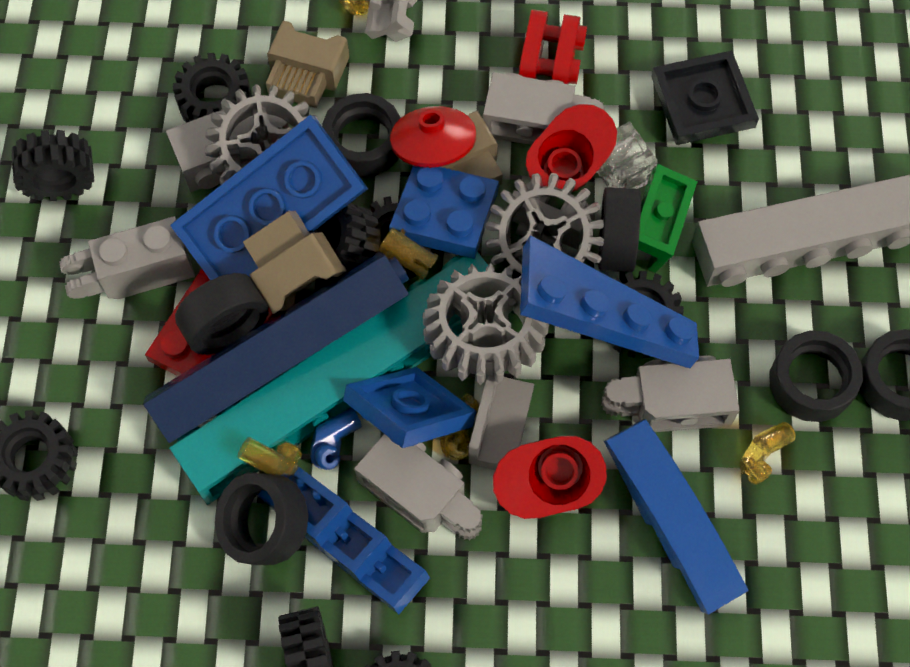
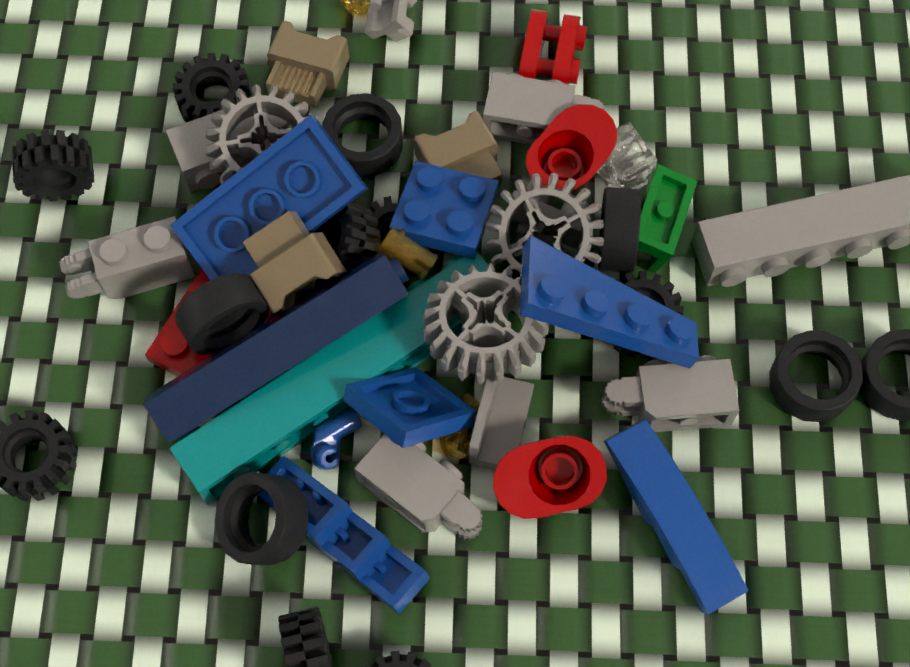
clear yellow arm [238,437,302,476] -> none
red dish [390,106,476,168] -> none
black plate [651,50,759,145] -> none
clear yellow arm [740,422,796,484] -> none

